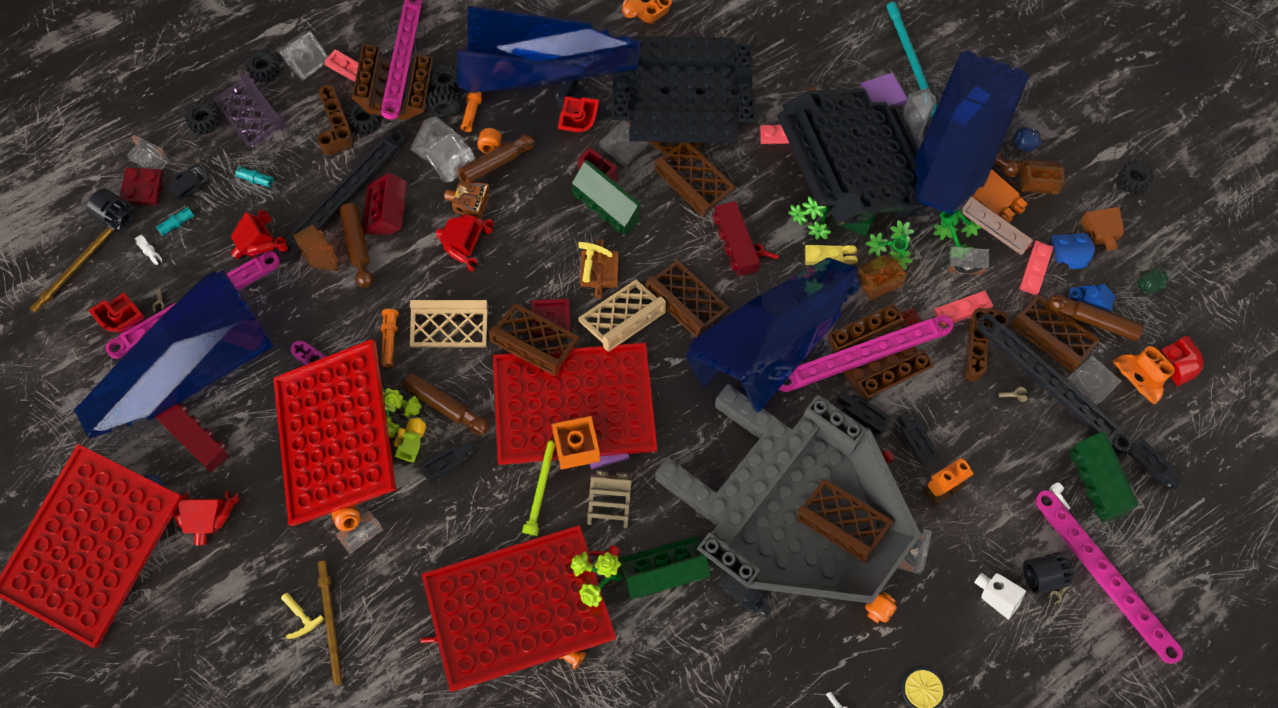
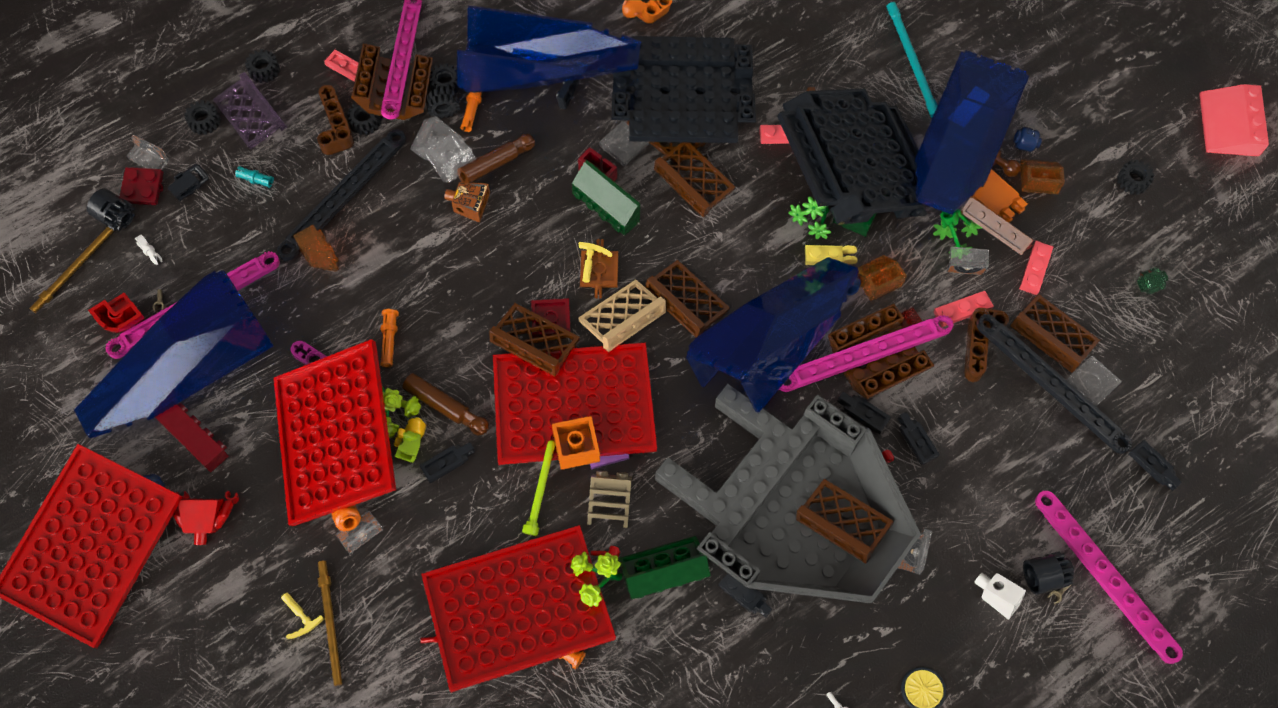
teal pin [155,207,195,236] -> none
red torso [231,210,288,259] -> none
clear slope [277,31,328,80] -> none
reddish brown piece [340,203,374,288] -> none
dark red slope [362,173,407,235] -> none
tan fence [410,300,489,348] -> none
red torso [436,214,494,272] -> none
orange head [477,128,502,154] -> none
red brick [558,96,599,133] -> none
dark red brick [712,201,760,277] -> none
red hand [754,244,779,259] -> none
medium lavender tile [860,73,908,106] -> none
bright green plant [865,220,914,270] -> none
orange head [865,591,897,623] -> none
clear slope [902,88,936,142] -> none
orange hips [924,458,974,506] -> none
dark tan hand [999,387,1028,402] -> none
reddish brown piece [1048,294,1144,341] -> none
white hand [1049,482,1070,510] -> none
blue slope [1050,233,1095,269] -> none
blue slope [1068,284,1115,312] -> none
dark green slope [1070,431,1139,523] -> none
dark orange torso [1080,207,1124,251] -> none
orange piece [1112,346,1175,405] -> none
red brick [1159,336,1204,387] -> none
none -> coral slope [1200,84,1269,156]

